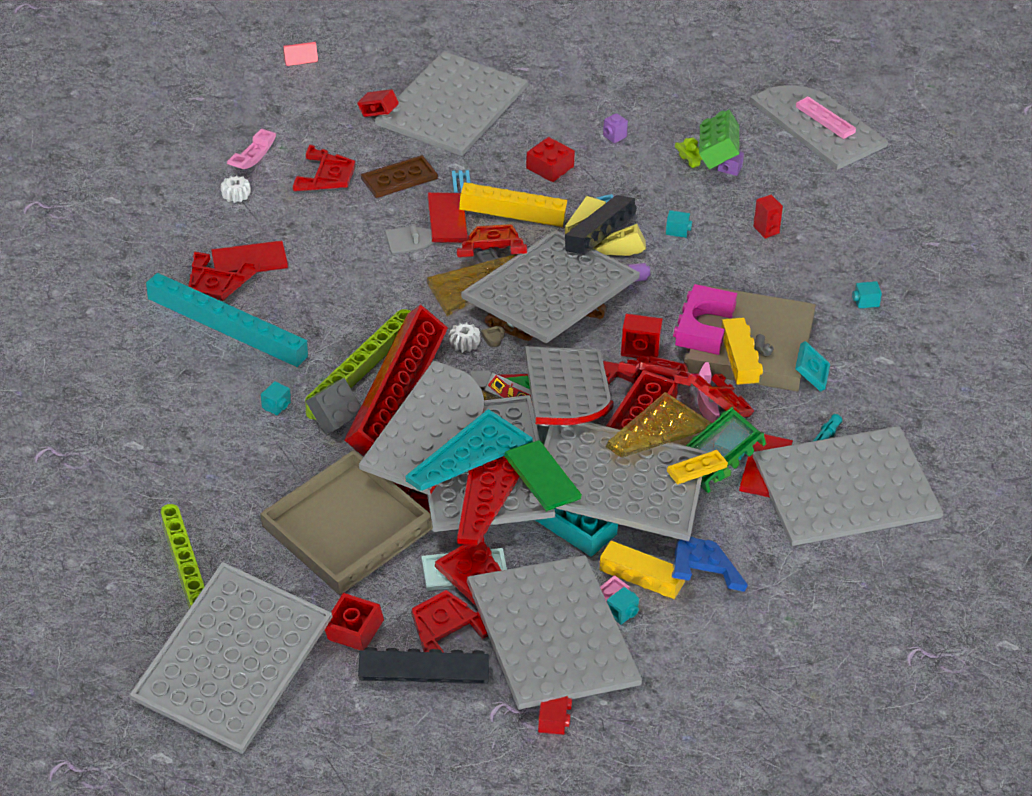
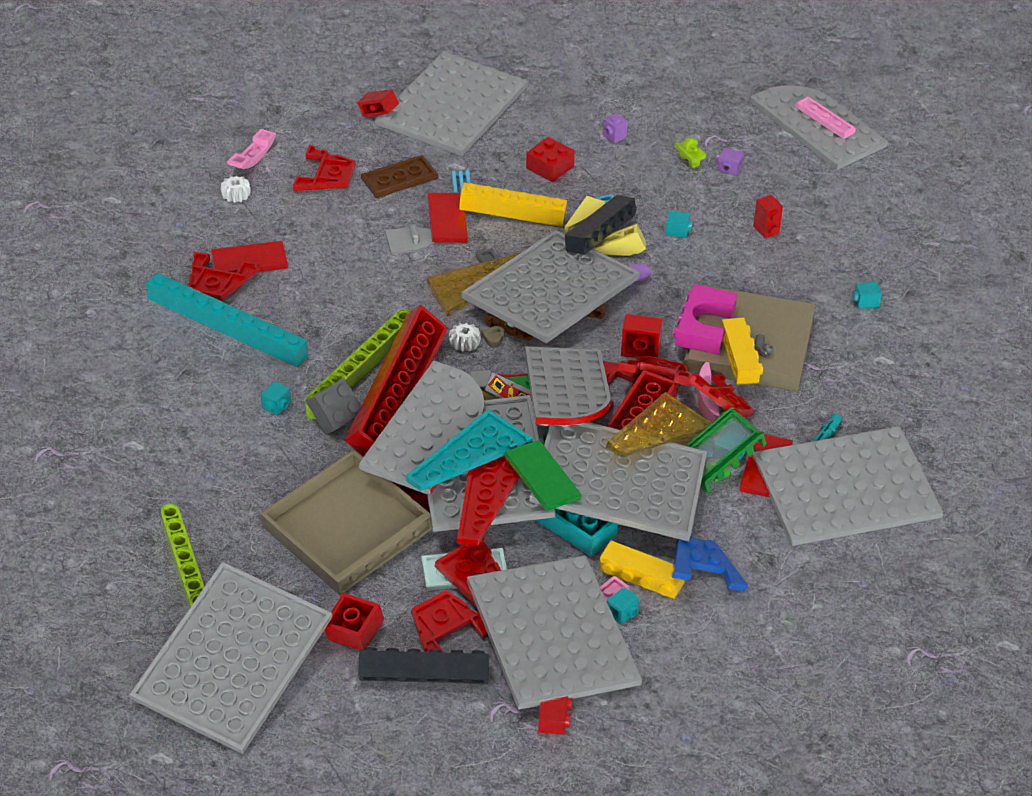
coral slope [283,42,318,66] -> none
red wing [457,224,527,257] -> none
yellow tile [667,450,728,485] -> none
bright green brick [699,109,739,169] -> none
teal tile [795,341,830,392] -> none

